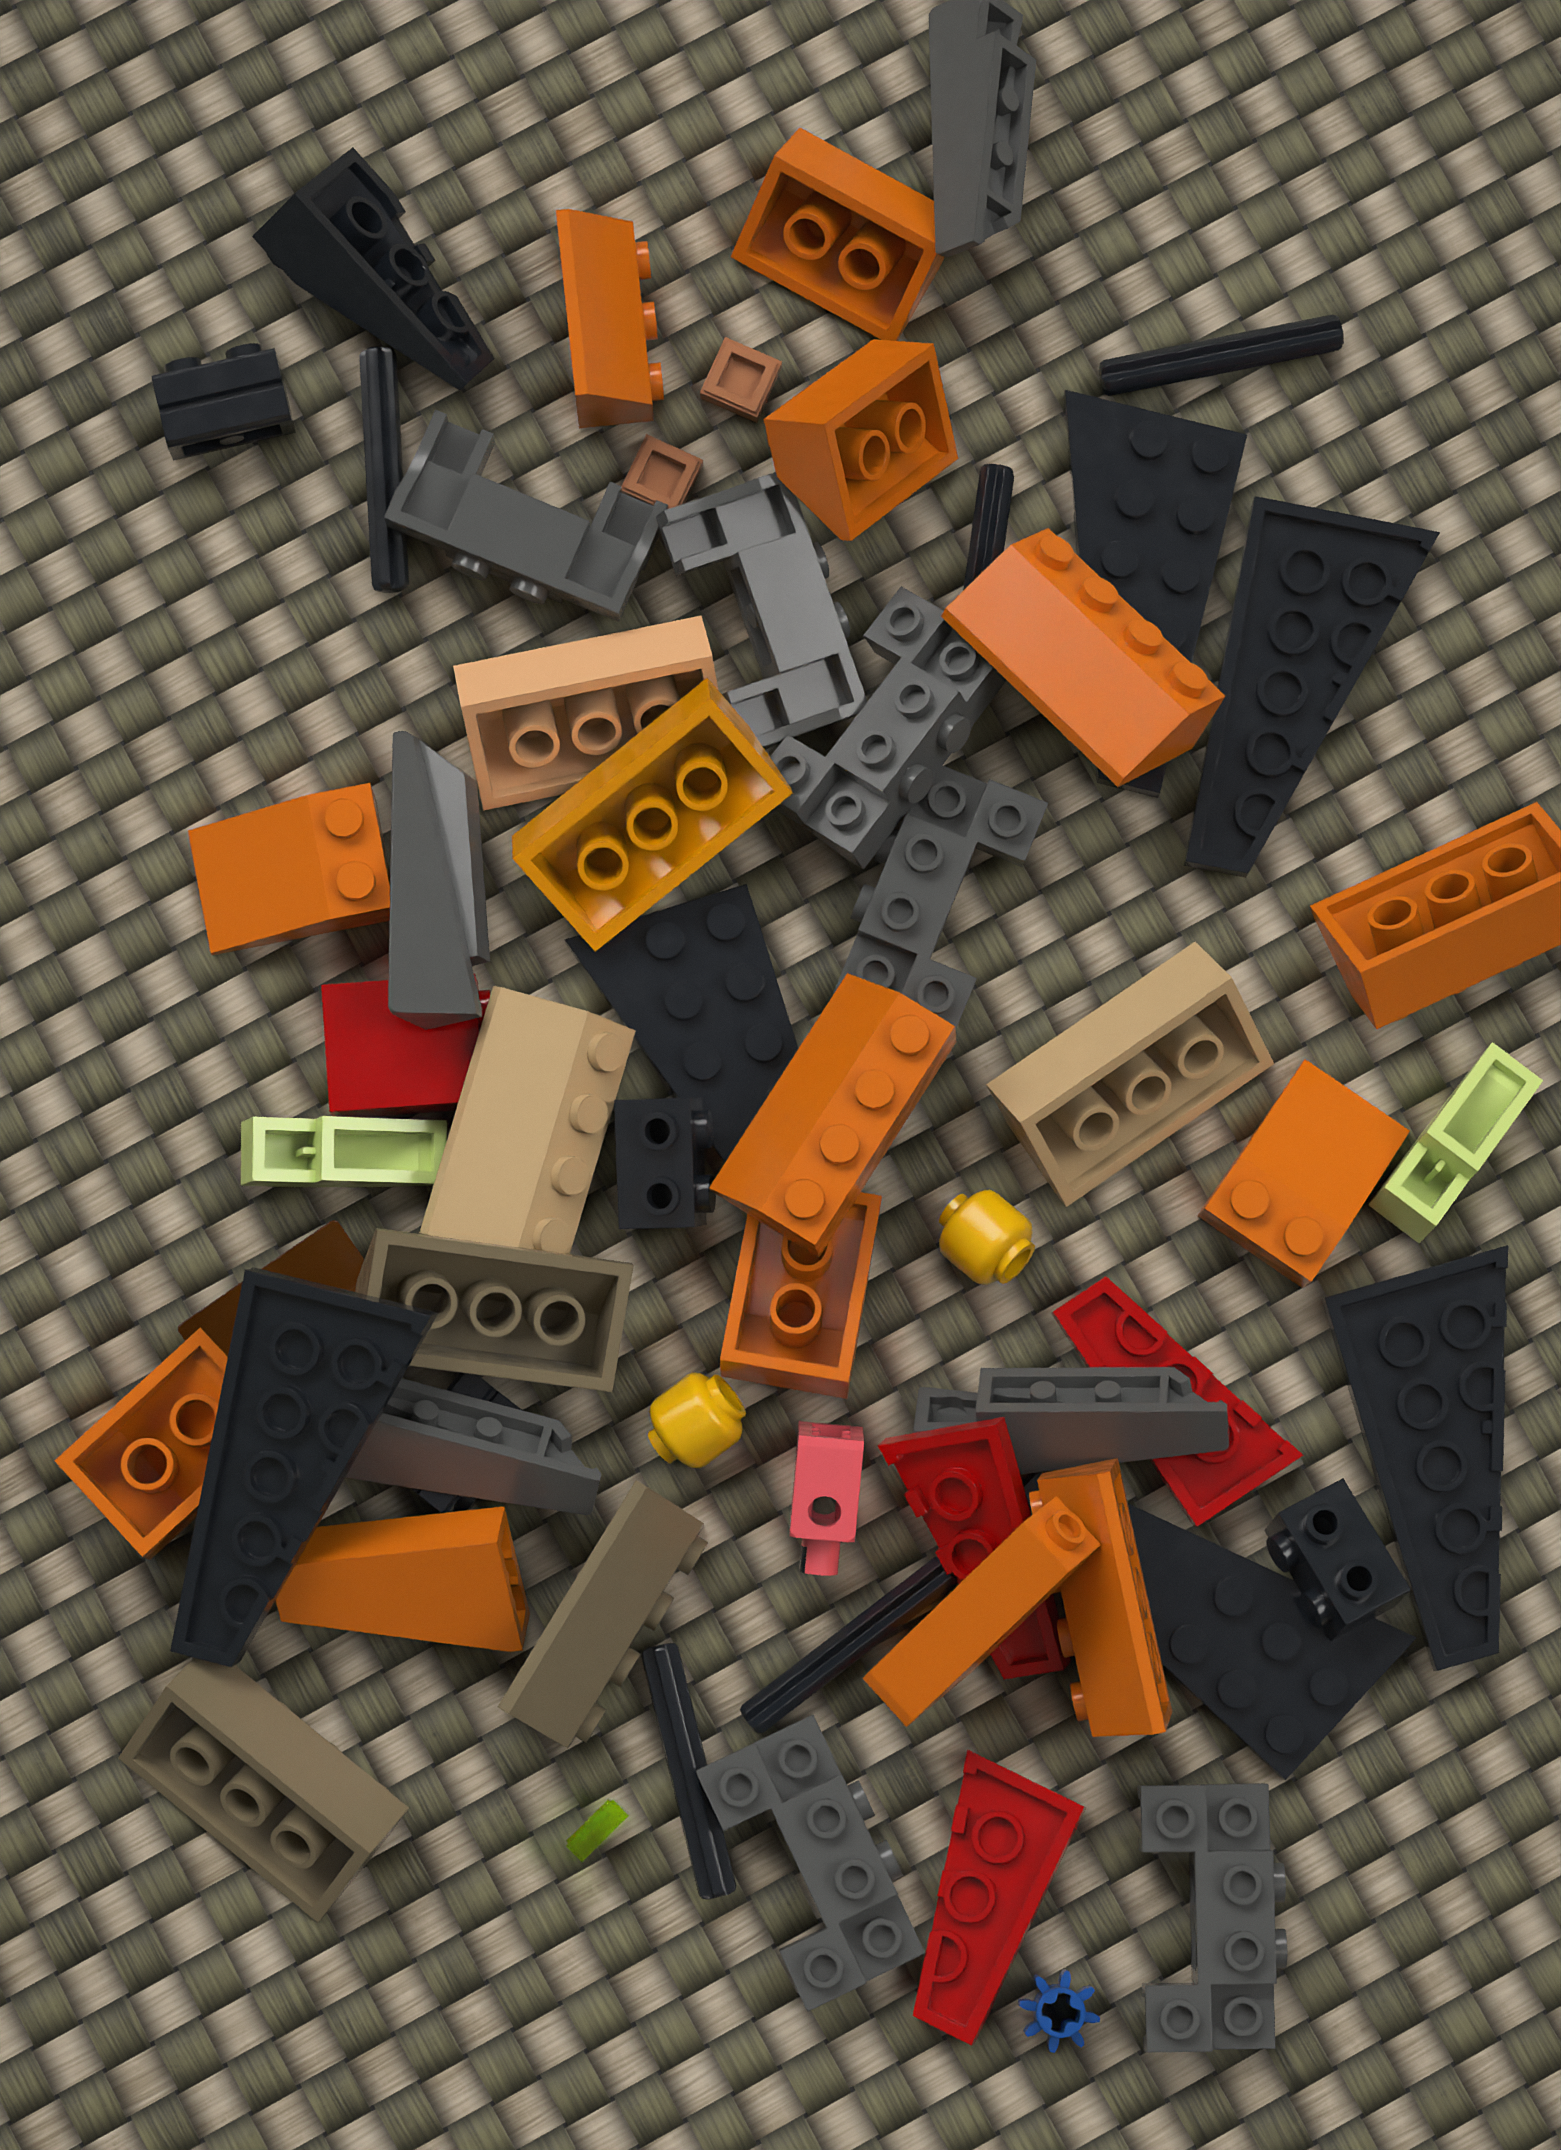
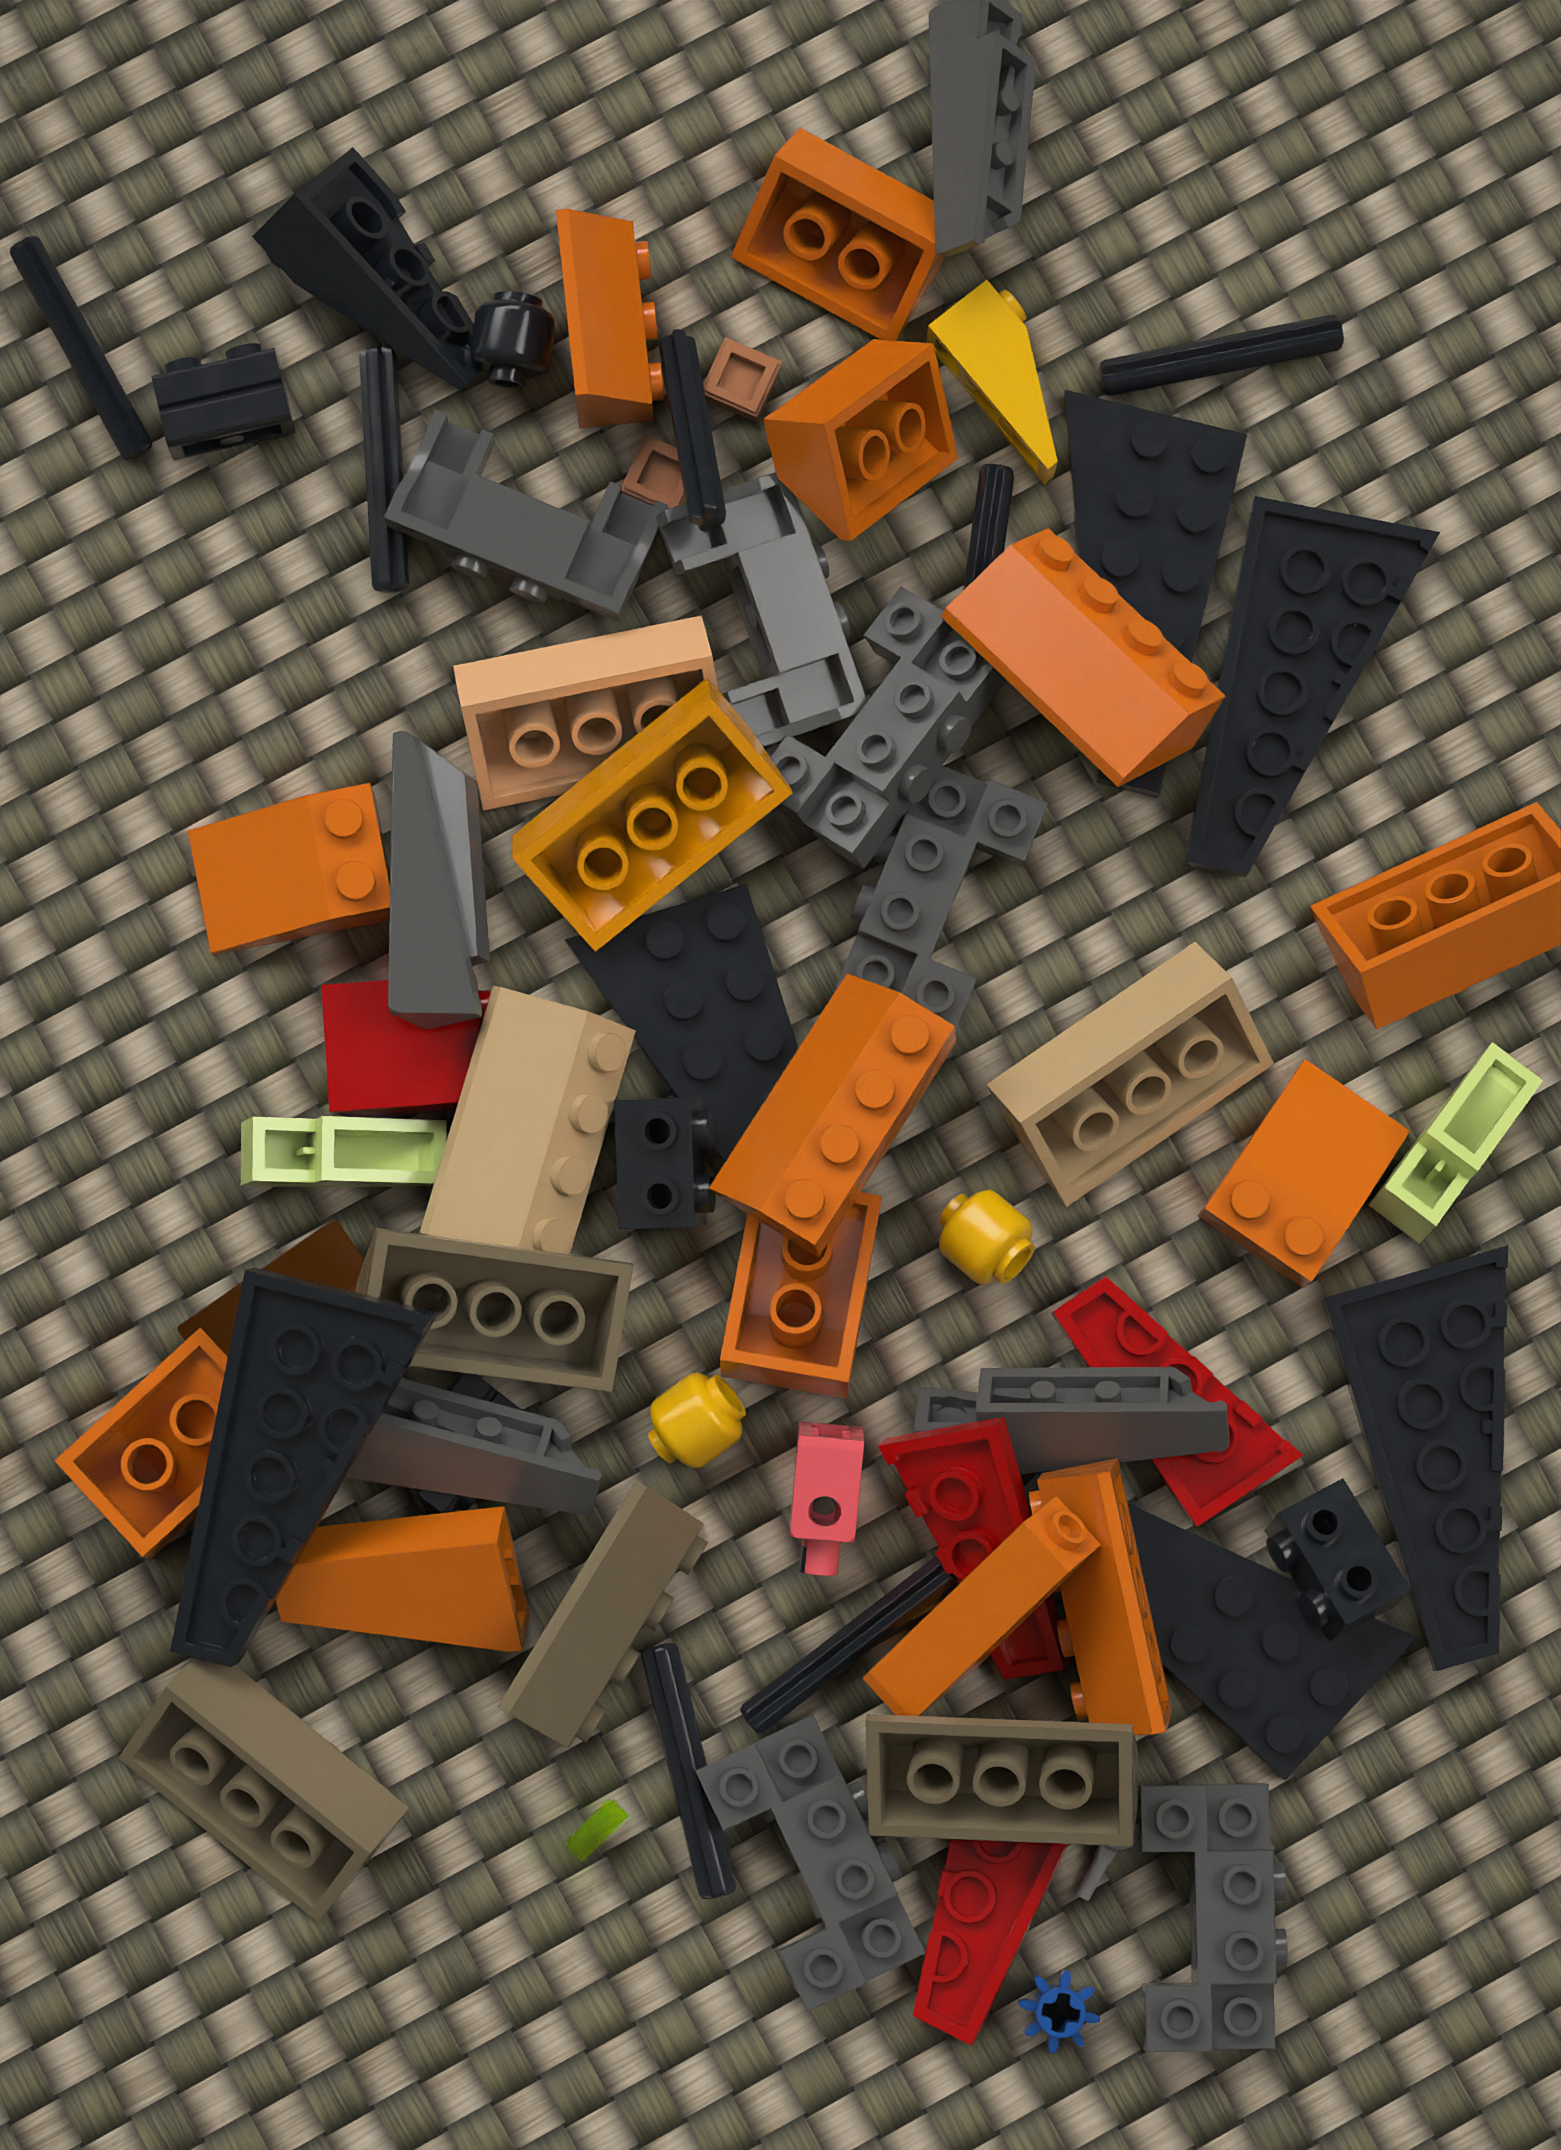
none -> black axle [10,235,152,460]
none -> black head [470,291,555,389]
none -> black axle [659,329,727,532]
none -> dark tan slope [865,1714,1138,1847]
none -> yellow slope [926,280,1058,484]
none -> light grey hand [1075,1823,1139,1901]

